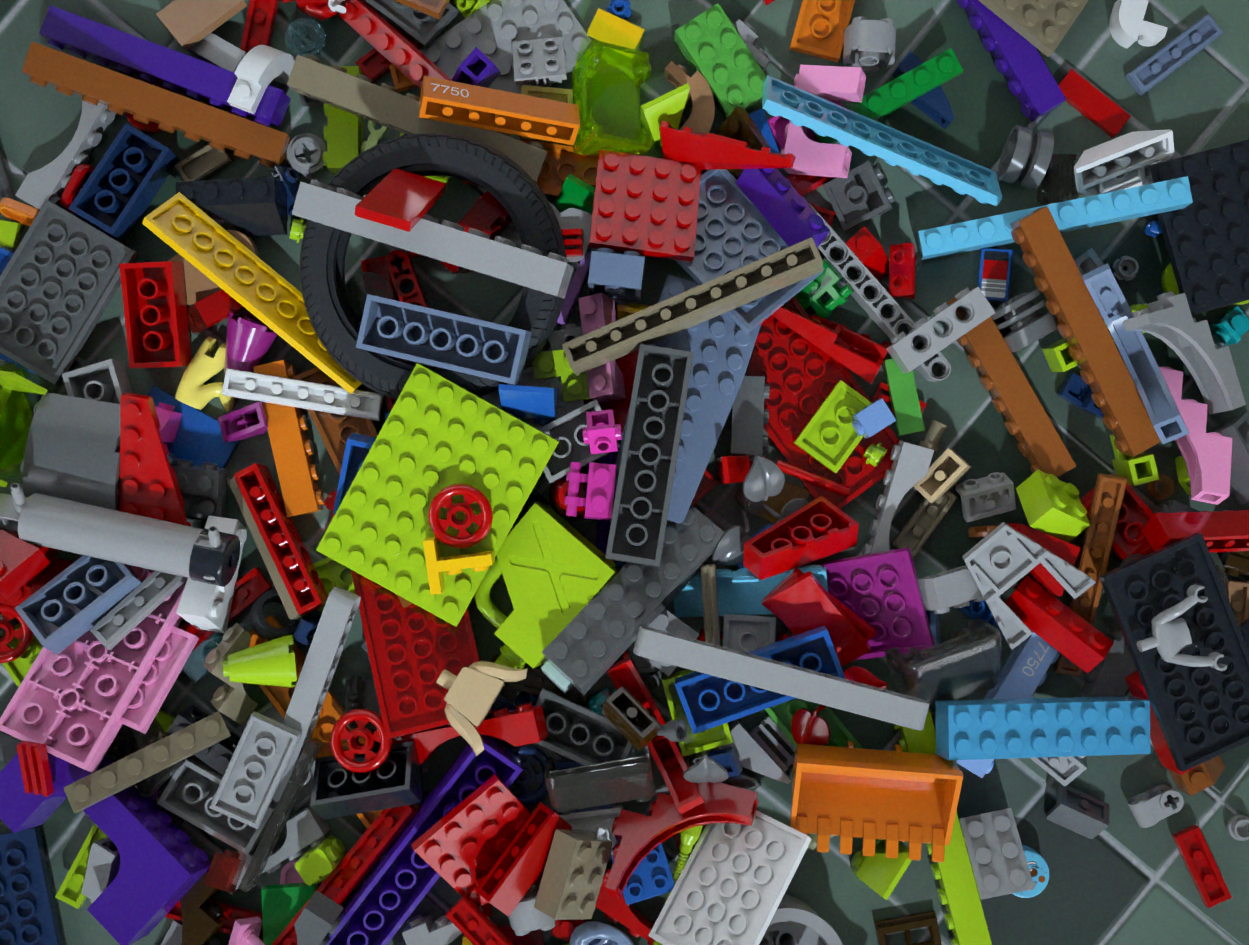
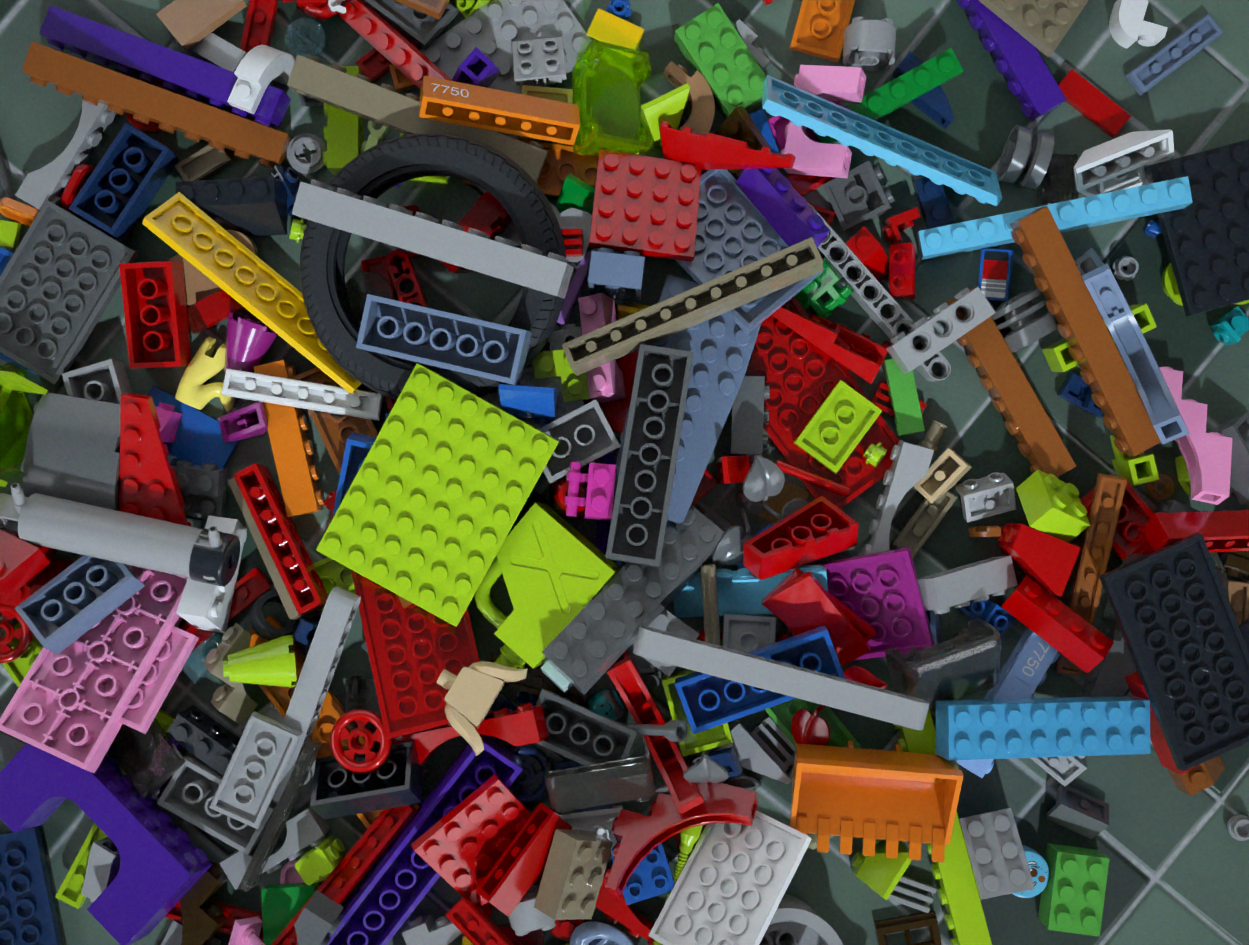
red tile [16,741,54,797] -> none
dark tan plate [63,711,231,813] -> none
light grey plate [90,571,188,650] -> none
clear red brick [204,849,246,893] -> none
red tile [355,168,446,232] -> none
yellow bracket [423,536,495,595] -> none
red plate [428,484,493,548] -> none
dark pink brick [582,409,622,454] -> none
dark brown brick [602,686,660,751] -> none
medium blue brick [851,398,896,438] -> none
light grey wing [962,522,1096,650] -> none
light grey arch [1123,291,1246,415] -> none
light grey piece [1127,784,1184,828] -> none
light grey piece [1137,584,1227,671] -> none
red plate [1171,824,1232,908] -> none
none -> light grey tile [879,875,937,913]
none -> red bracket [882,207,921,245]
none -> dark blue plate [913,177,954,229]
none -> bright green brick [1038,843,1109,937]

